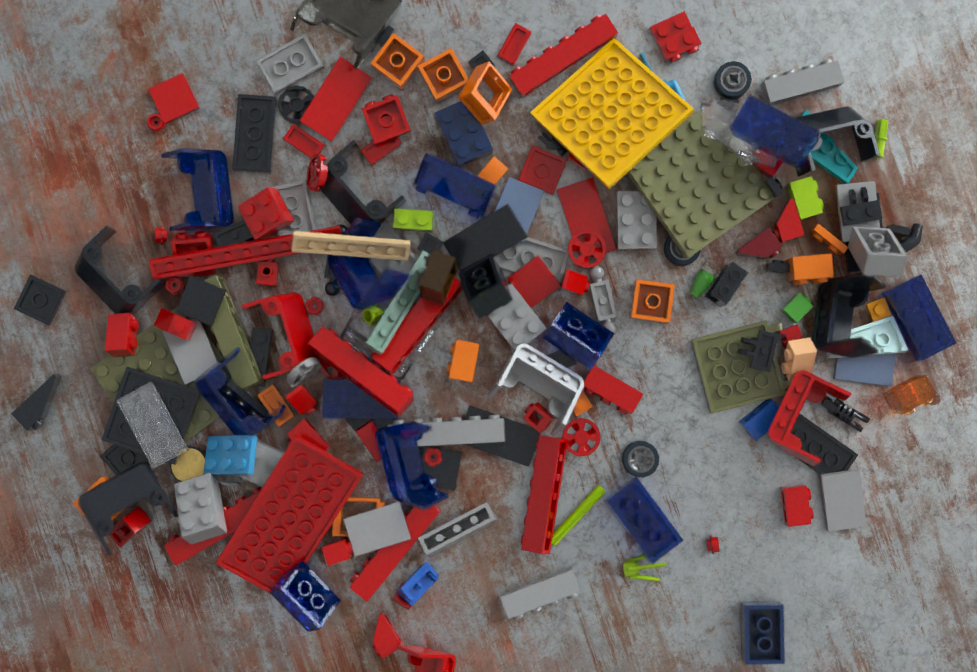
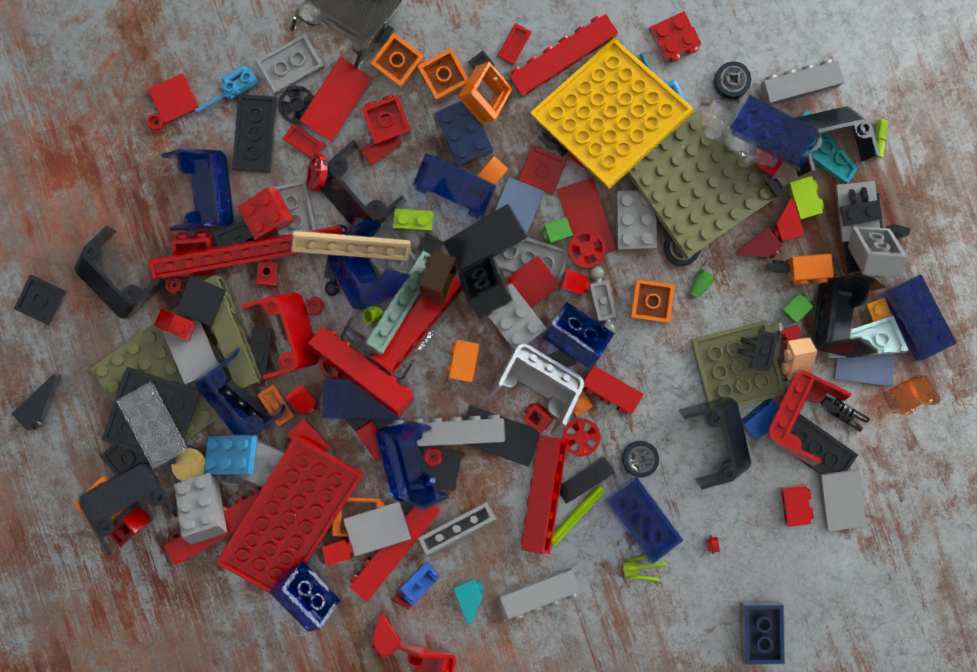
red brick [105,313,139,357] -> none
red plate [155,226,167,245] -> none
light grey piece [286,357,321,388] -> none
black panel [704,262,749,307] -> none
orange plate [810,223,848,255] -> none
black arm [899,223,923,253] -> none
none -> dark azure piece [195,66,259,113]
none -> teal slope [453,578,484,624]
none -> bright green brick [542,217,573,244]
none -> black slope [560,455,615,504]
none -> black windscreen [679,397,751,489]

